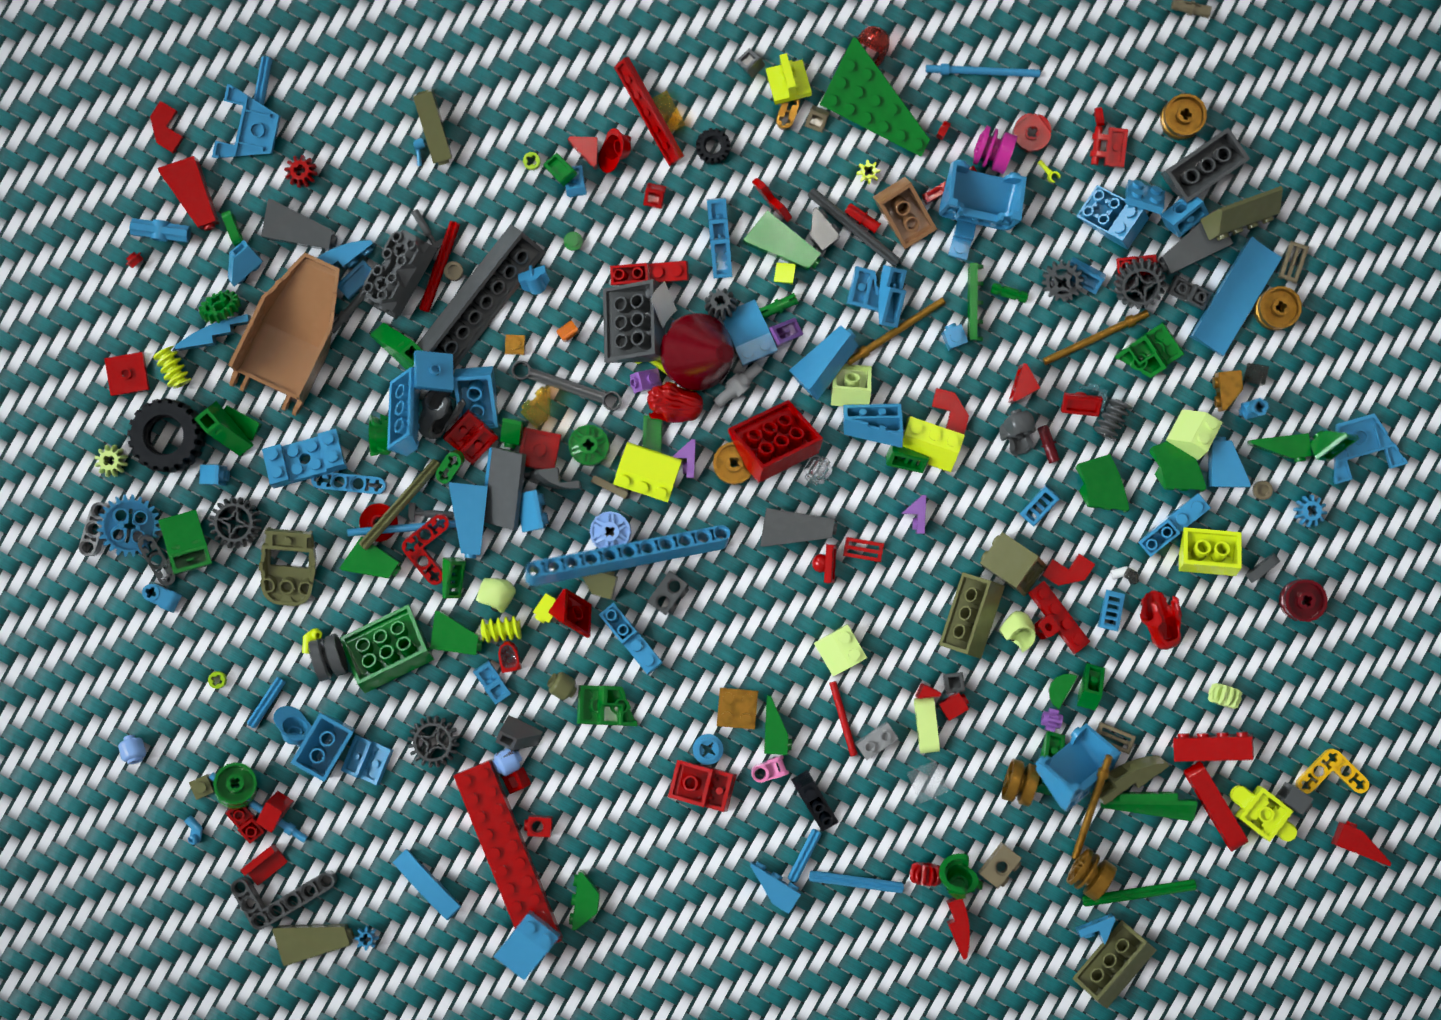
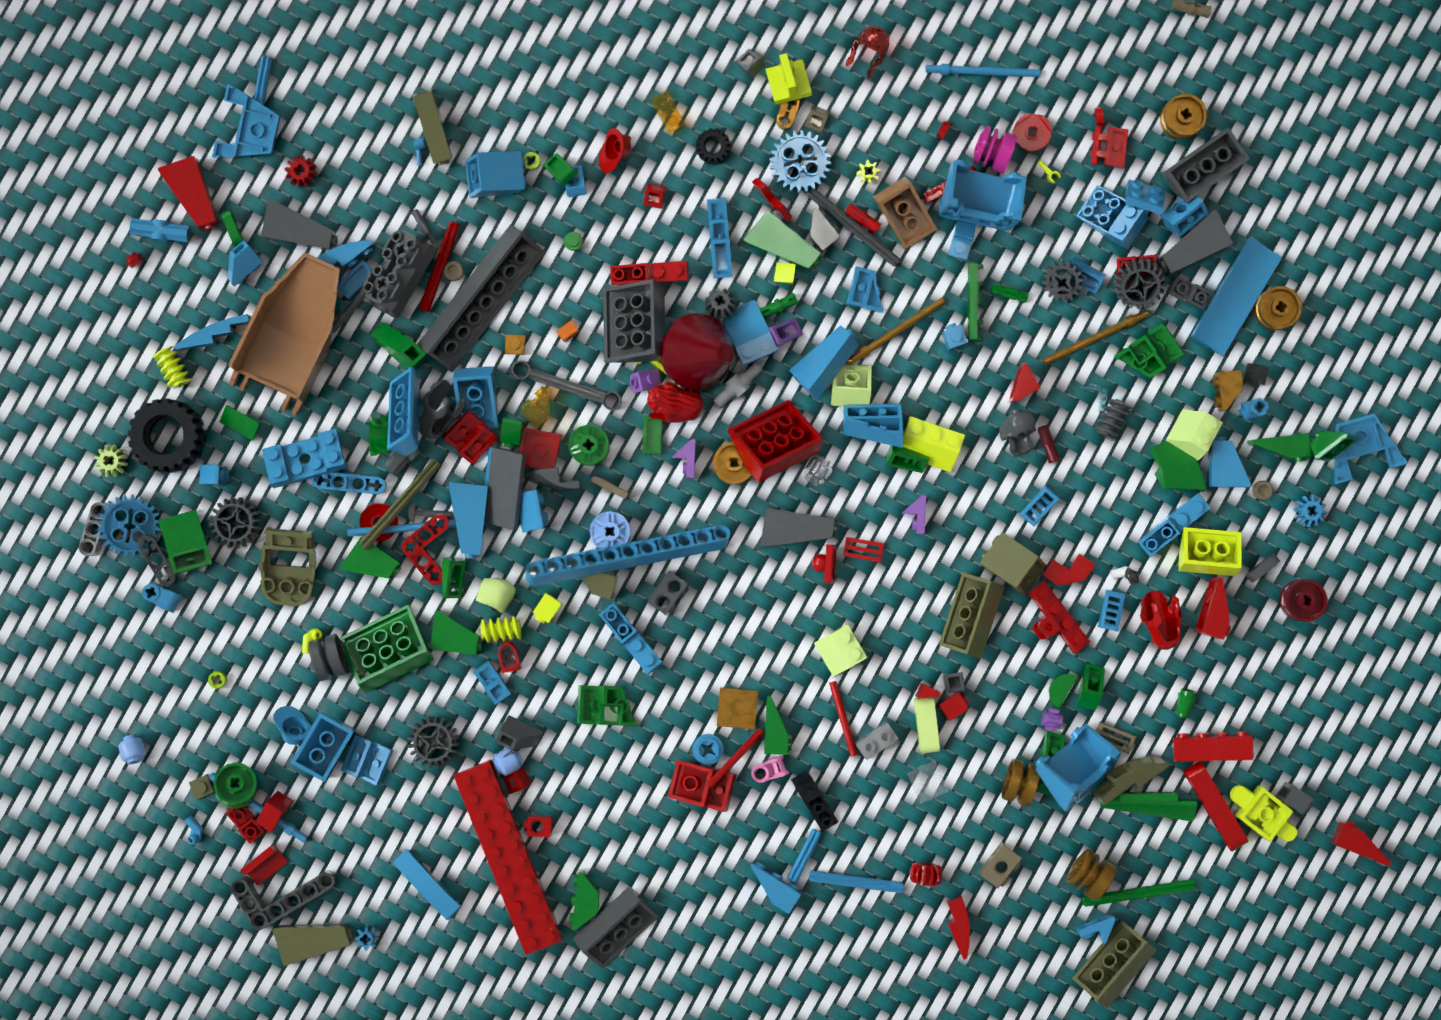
red plate [104,352,150,396] -> none
red tile [150,101,184,154] -> none
green slope [194,401,254,456] -> none
green gear [198,290,241,324] -> none
dark azure axle [247,677,286,728] -> none
dark azure plate [414,350,454,392] -> none
green beam [436,450,465,484] -> none
dark azure slope [494,910,560,980] -> none
dark azure piece [518,265,550,295] -> none
olive head [547,672,577,700] -> none
red slope [548,588,592,638] -> none
slope [568,136,598,170] -> none
neon yellow slope [613,442,682,502] -> none
red tile [614,56,684,166] -> none
white sticker [651,281,677,328] -> none
green wing [819,37,930,157] -> none
dark azure slope [878,265,907,328] -> none
red tile [931,388,969,434] -> none
green helmet [939,854,983,899] -> none
yellowish green piece [999,611,1036,652] -> none
red tile [1061,391,1103,417] -> none
pearl gold bar [1071,754,1113,859] -> none
green slope [1075,454,1129,513] -> none
olive slope [1200,186,1283,241] -> none
yellowish green gear [1208,683,1242,709] -> none
dark tan tile [1278,241,1309,284] -> none
yellow beam [1295,748,1369,794] -> none
none -> dark grey piece [384,446,422,476]
none -> dark azure slope [465,151,526,198]
none -> dark grey slope [573,886,659,968]
none -> red bar [707,728,764,788]
none -> gear [769,130,831,193]
none -> green cone [1176,688,1197,718]
none -> red slope [1194,577,1231,640]

